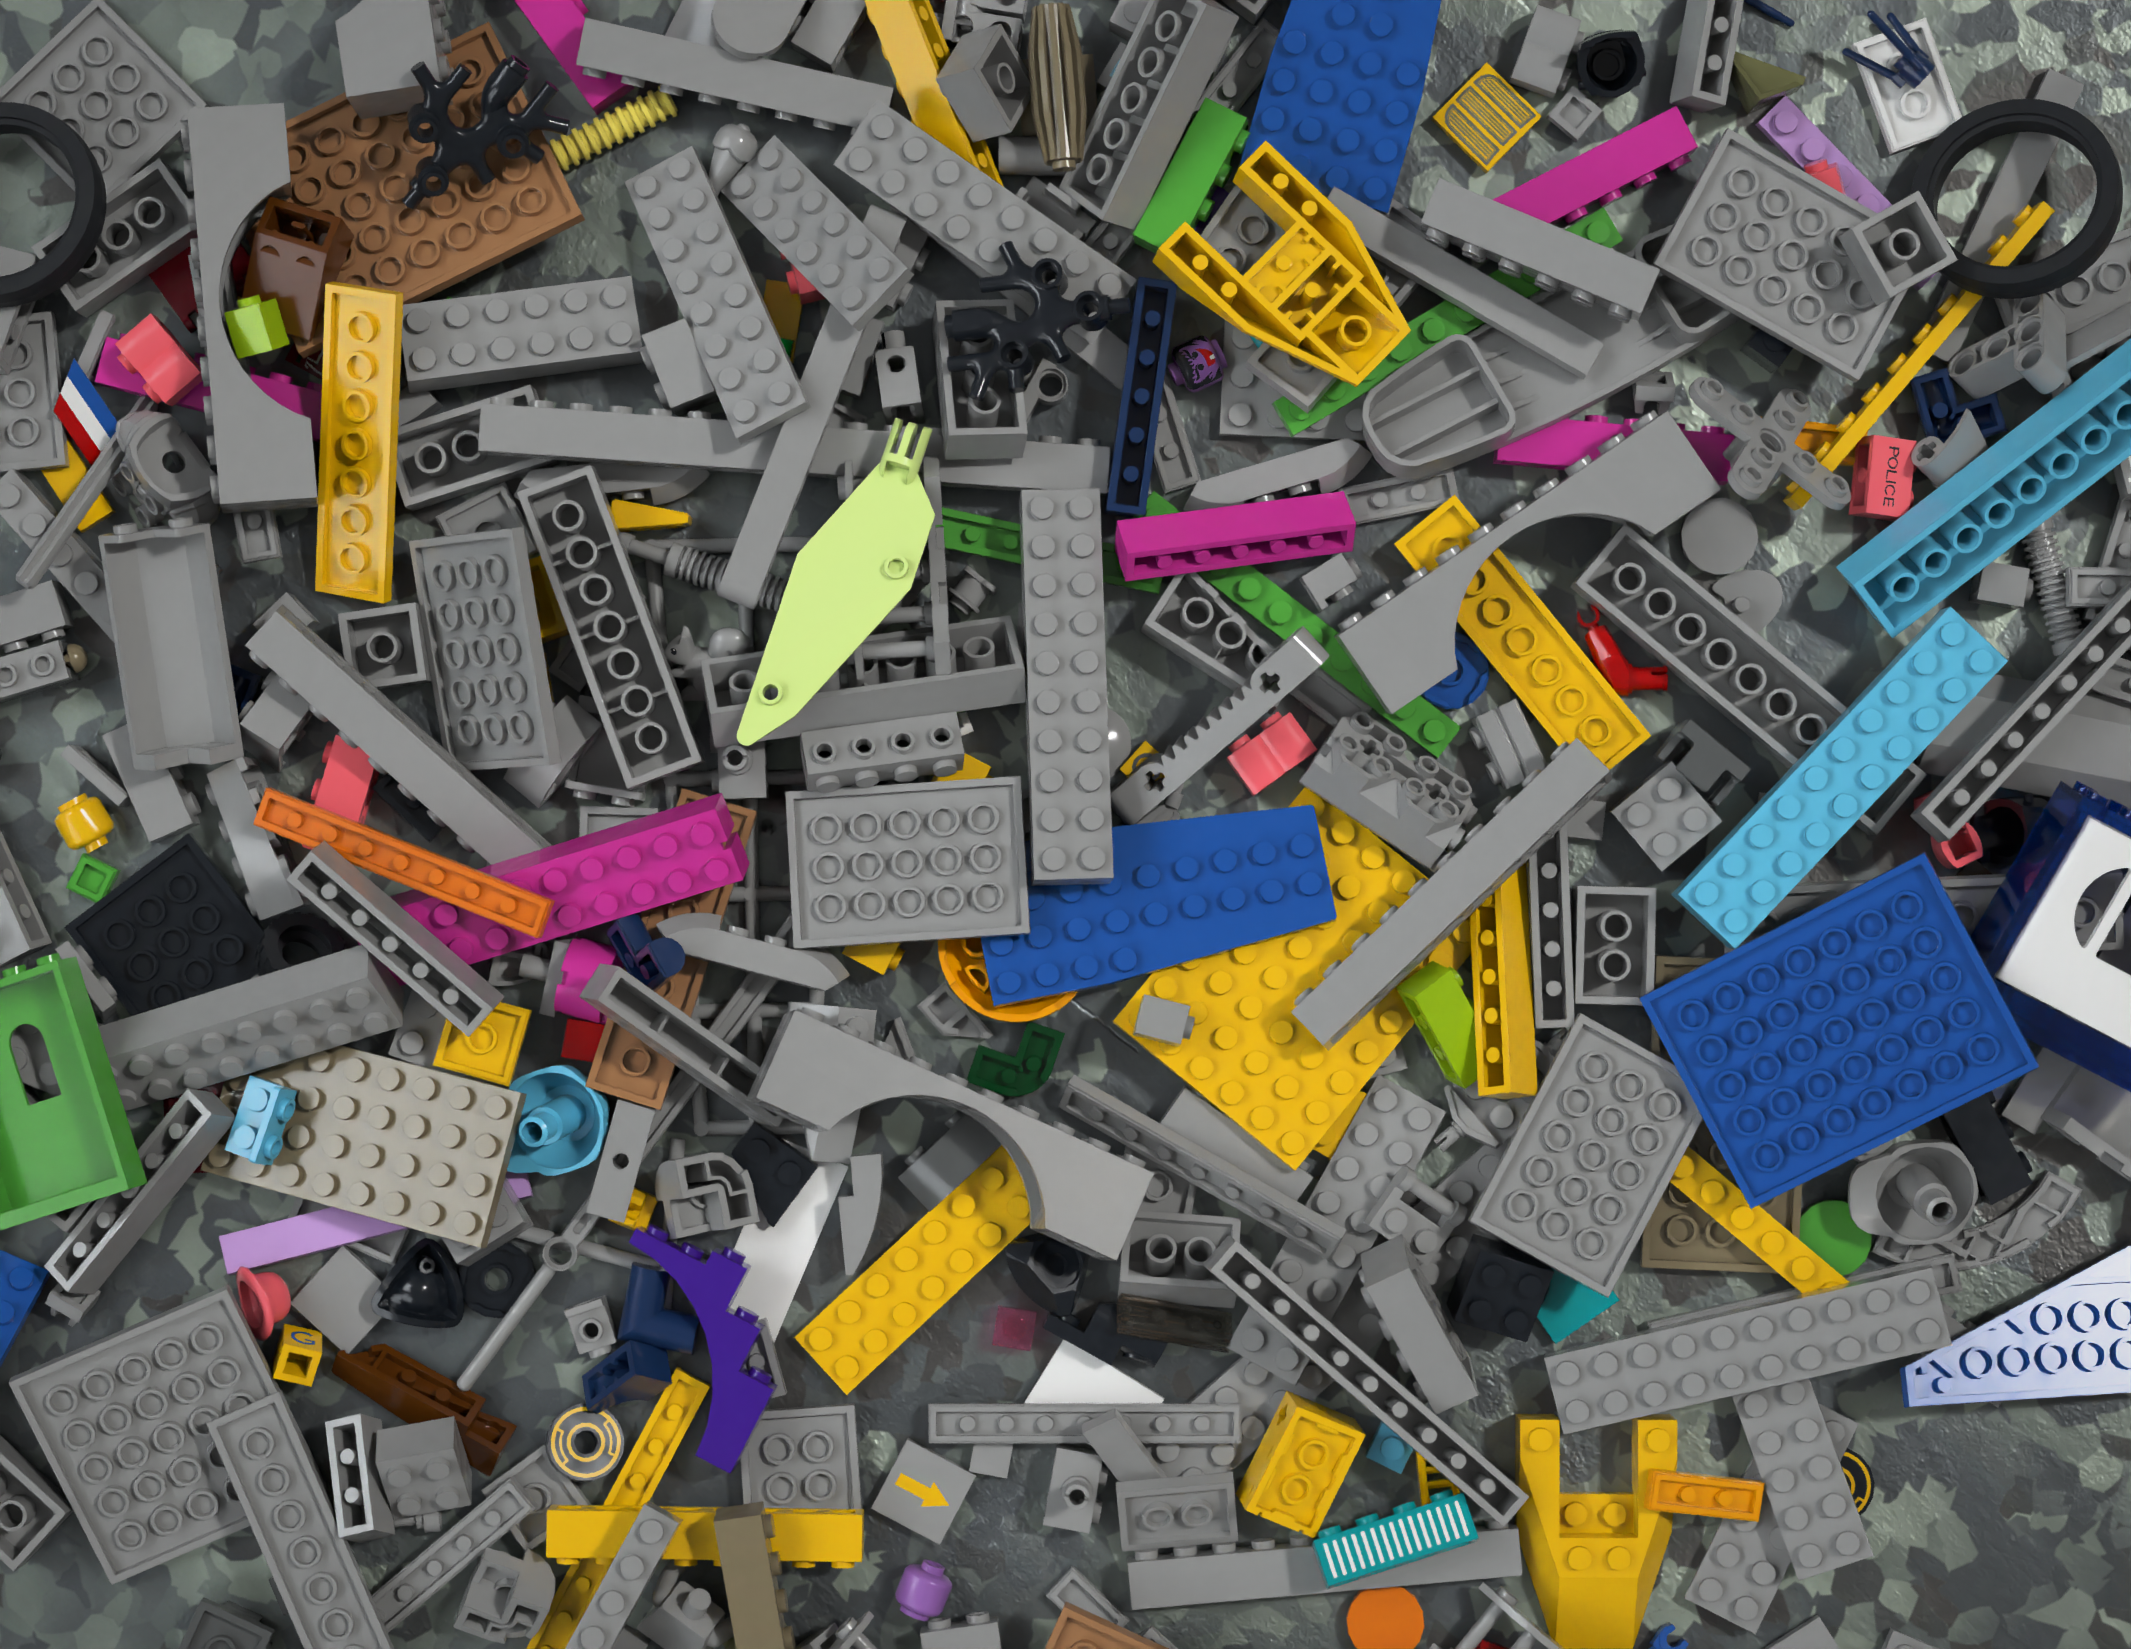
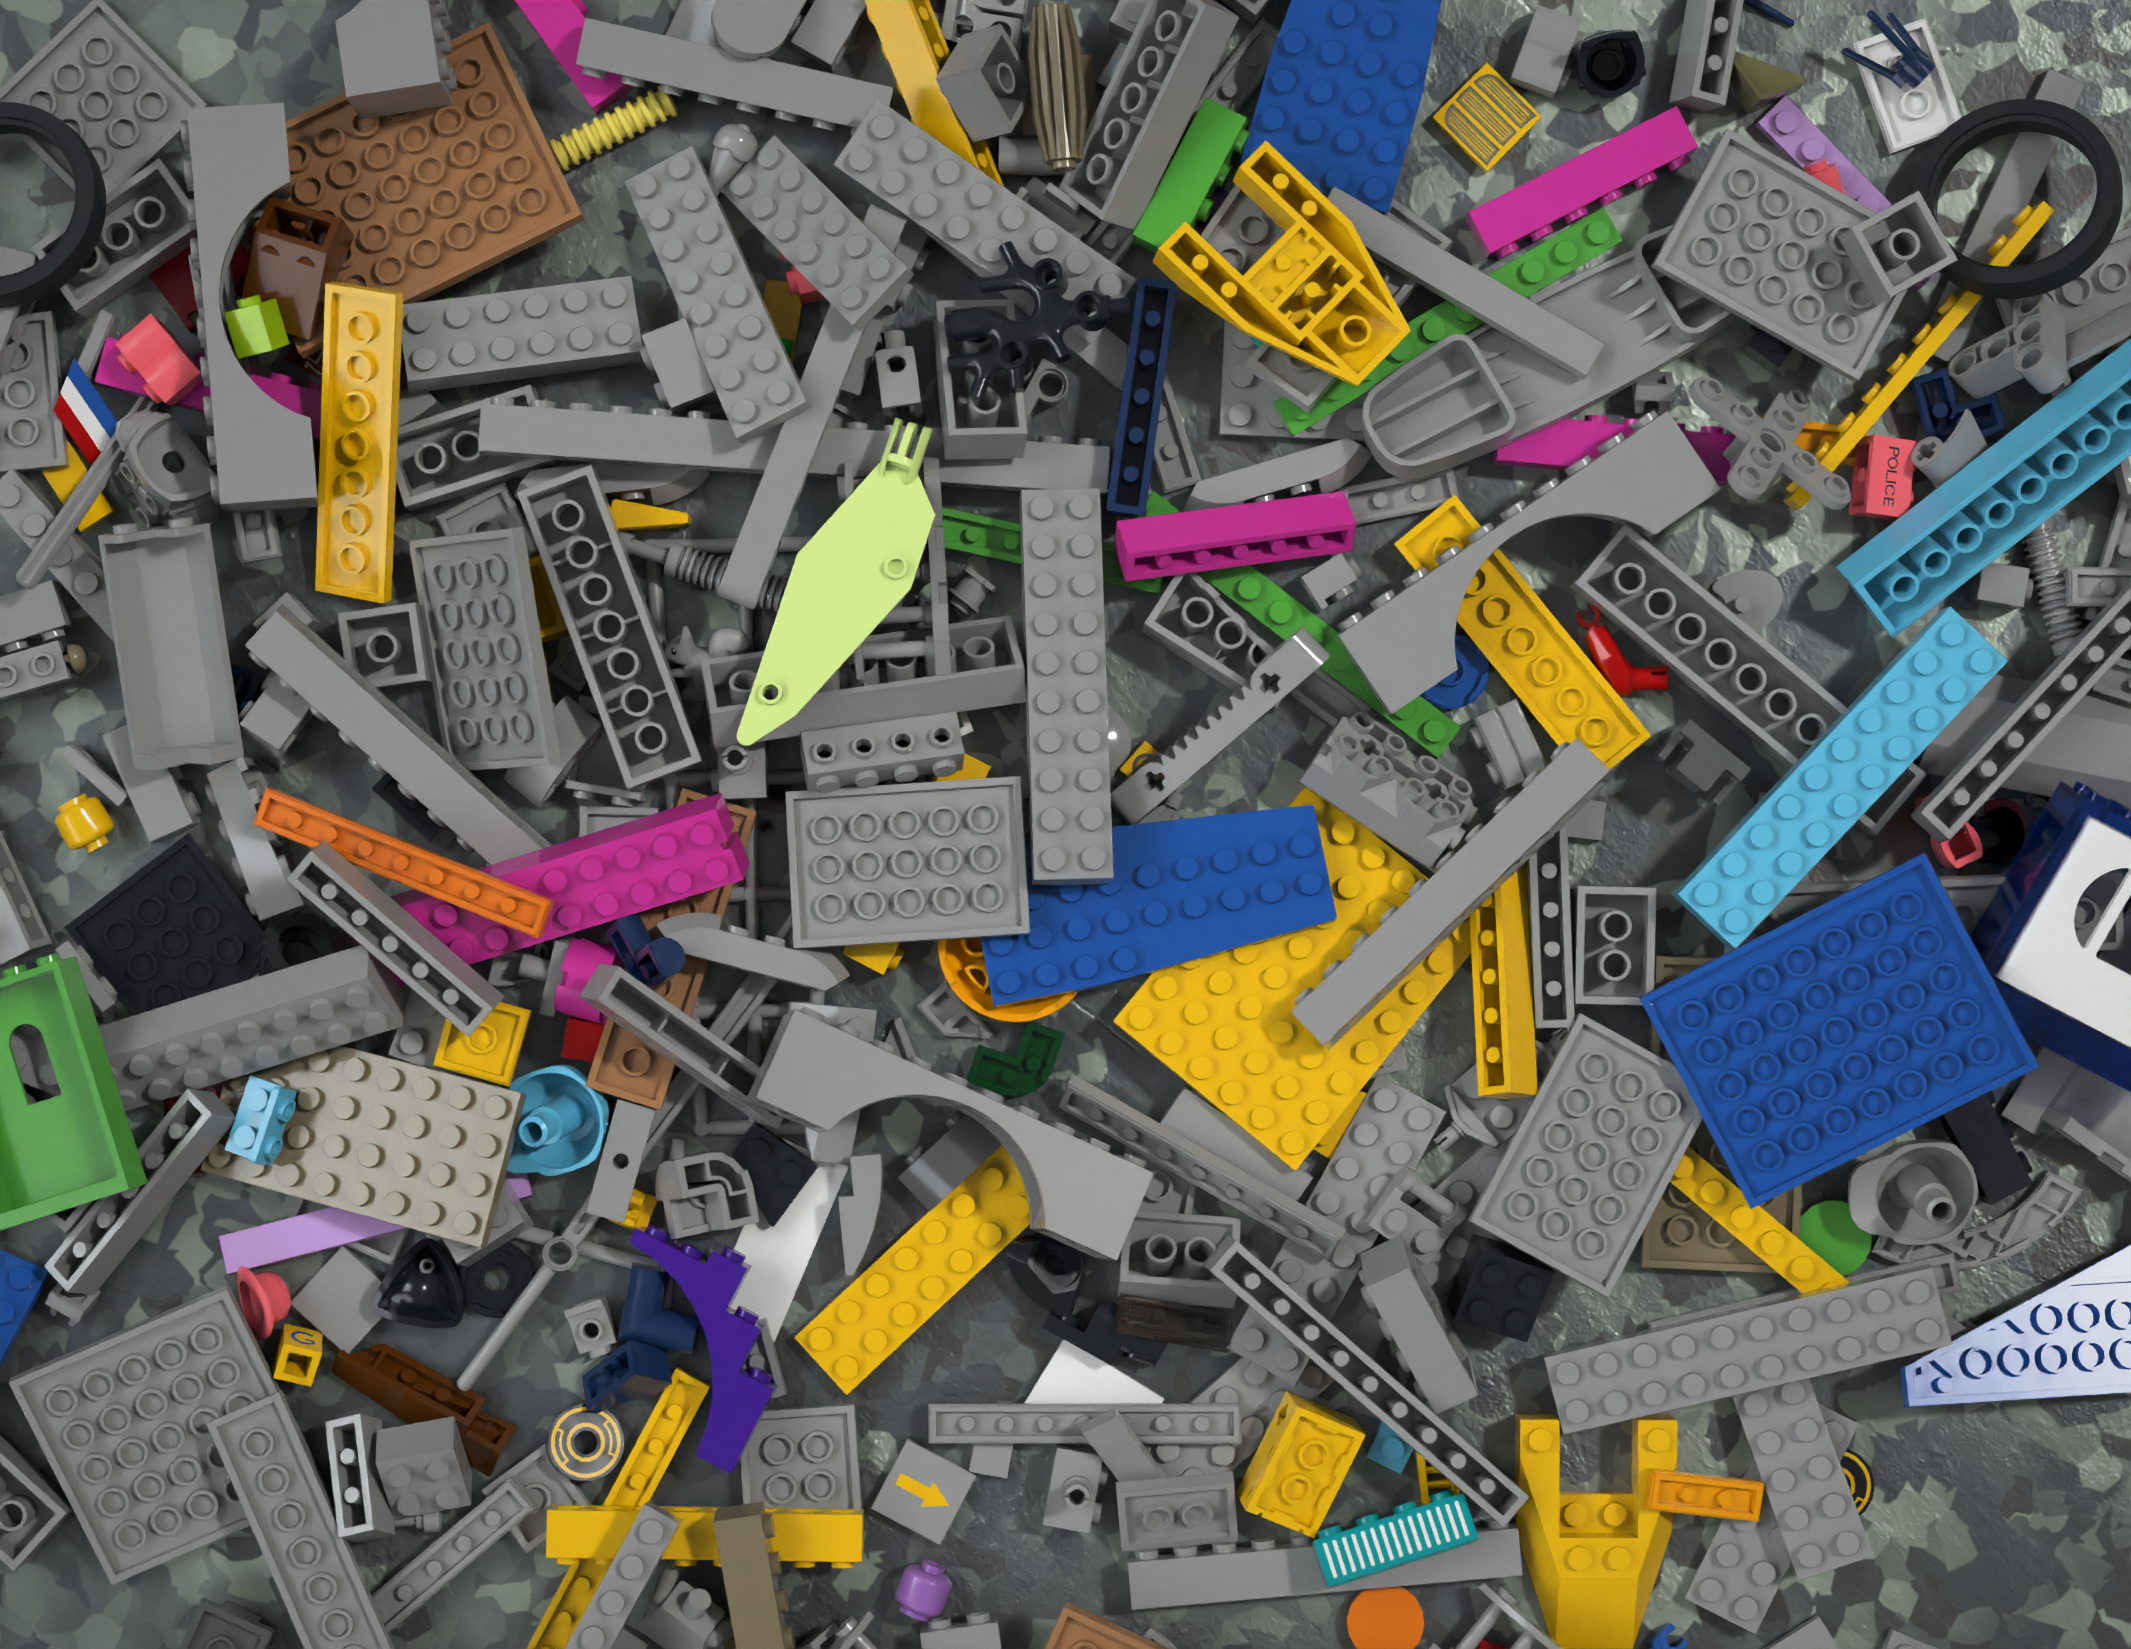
bright green tile [66,853,121,903] -> none
coral brick [302,735,380,850] -> none
black plant [402,55,570,210] -> none
light grey brick [453,1547,555,1644] -> none
clear pink plate [992,1305,1037,1351] -> none
light grey tile [1046,1565,1129,1627] -> none
light grey brick [1133,994,1195,1047] -> none
head [1167,335,1228,393] -> none
coral brick [1226,711,1317,797] -> none
lime brick [1396,961,1477,1089] -> none
light grey brick [1421,178,1660,324] -> none
teal tile [1537,1268,1619,1344] -> none
light grey plate [1546,86,1603,142] -> none
light grey brick [1609,760,1722,871] -> none
light grey tile [1679,498,1758,576] -> none

